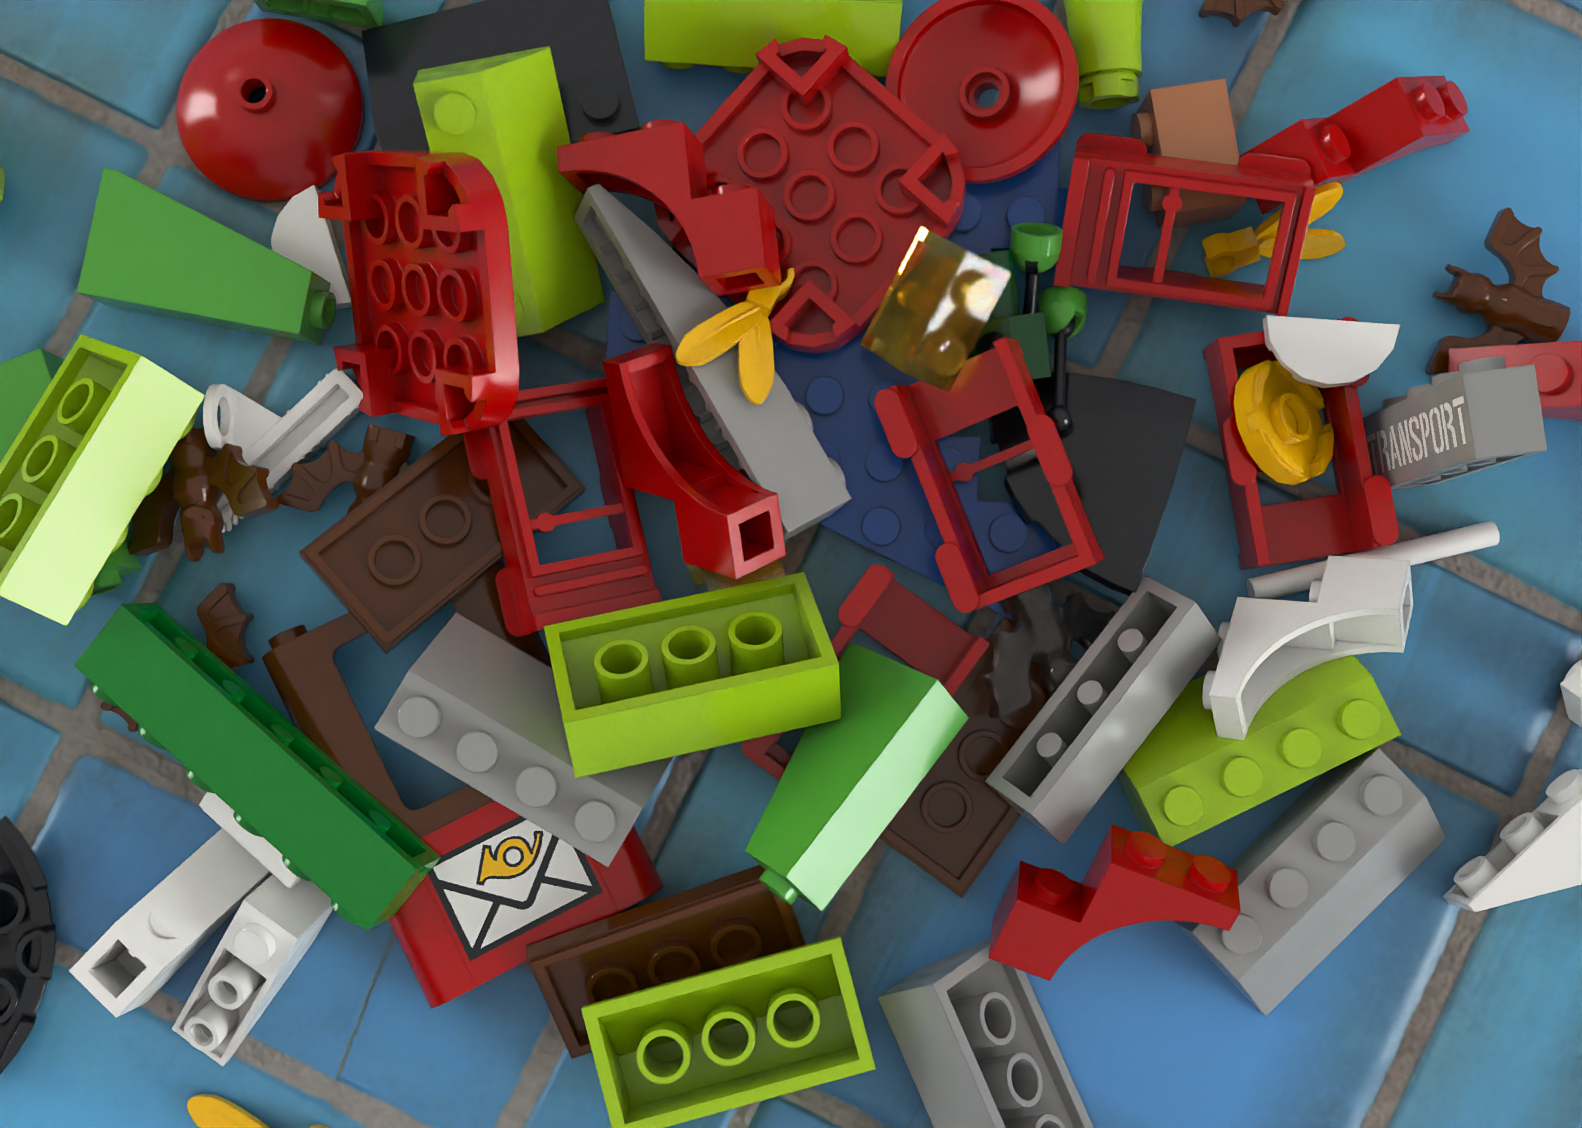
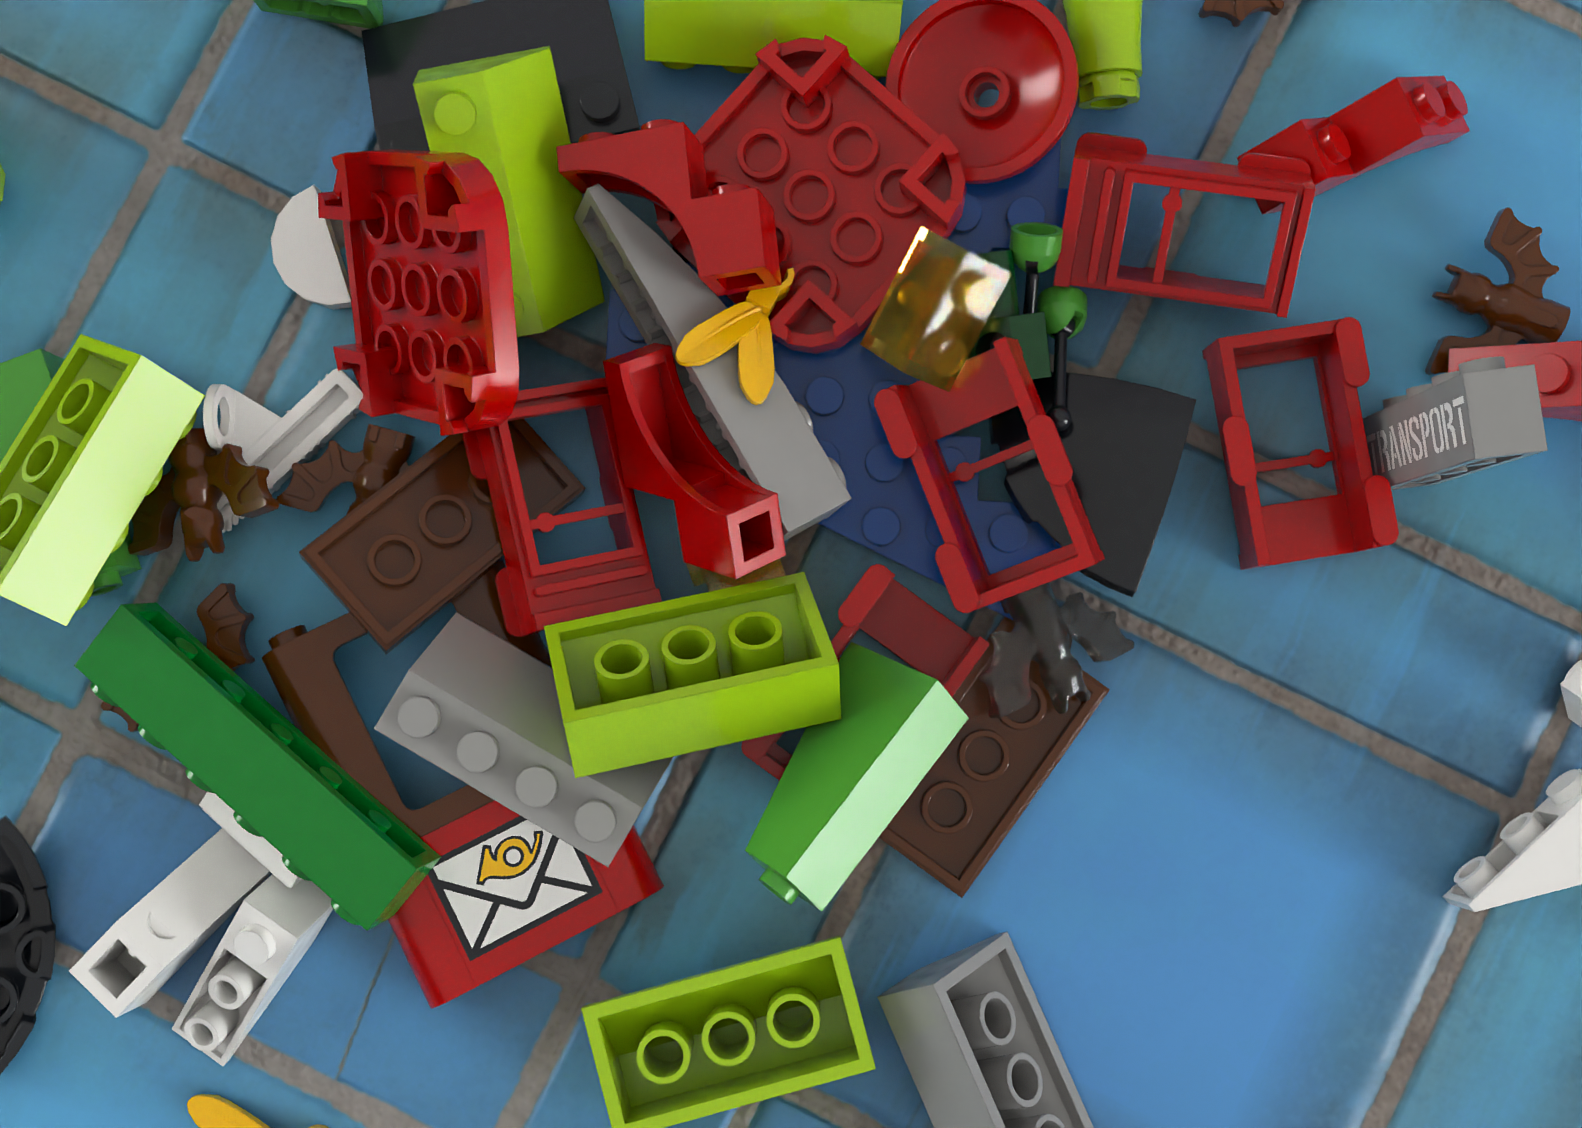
bright green slope [77,168,336,346] -> none
red dish [176,18,365,203] -> none
reddish brown tile [526,865,807,1059] -> none
light grey brick [985,576,1222,845] -> none
red arch [988,824,1241,981] -> none
lime slope [1117,655,1401,847] -> none
nougat brick [1131,78,1247,230] -> none
light grey slope [1174,748,1446,1016] -> none
yellow piece [1201,182,1346,277] -> none
white arch [1202,555,1413,740] -> none
yellow tile [1233,359,1334,485] -> none
white bar [1246,521,1500,599] -> none
white tile [1262,315,1400,388] -> none

